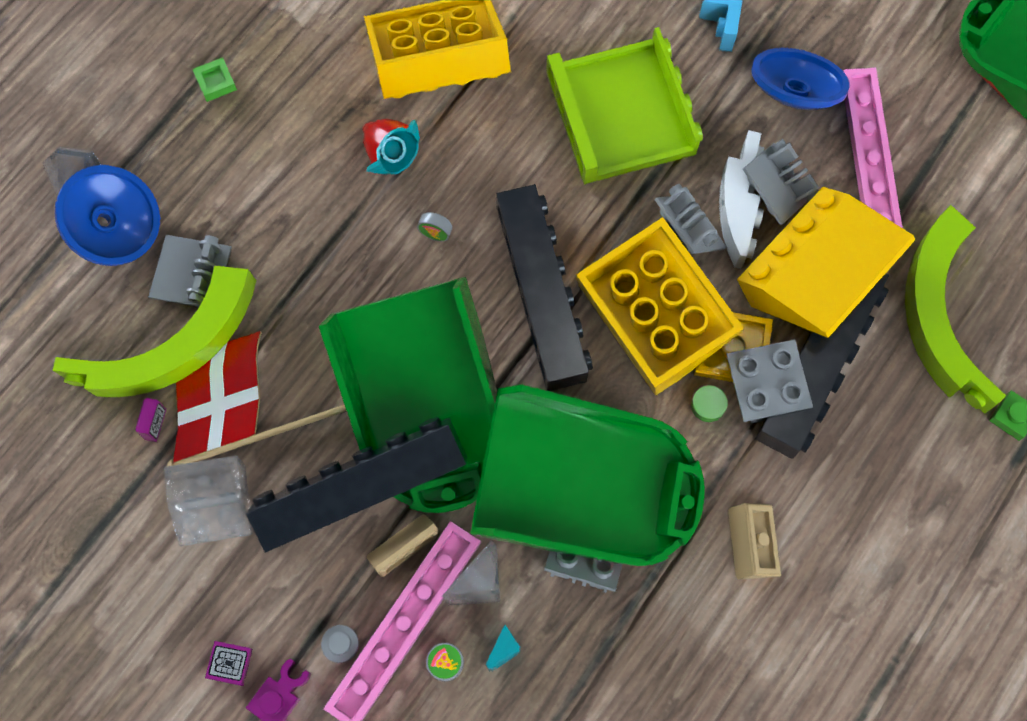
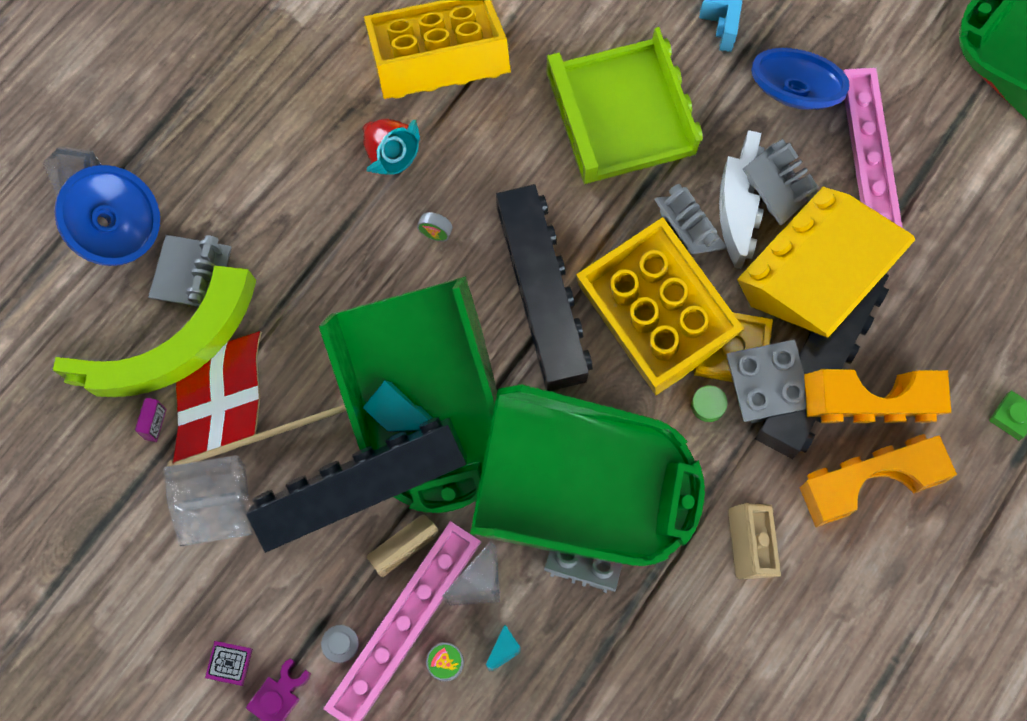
bright green plate [193,57,237,102] -> none
lime arch [905,205,1006,414] -> none
none -> teal slope [363,381,432,432]
none -> light orange arch [799,434,957,527]
none -> light orange arch [804,369,951,423]

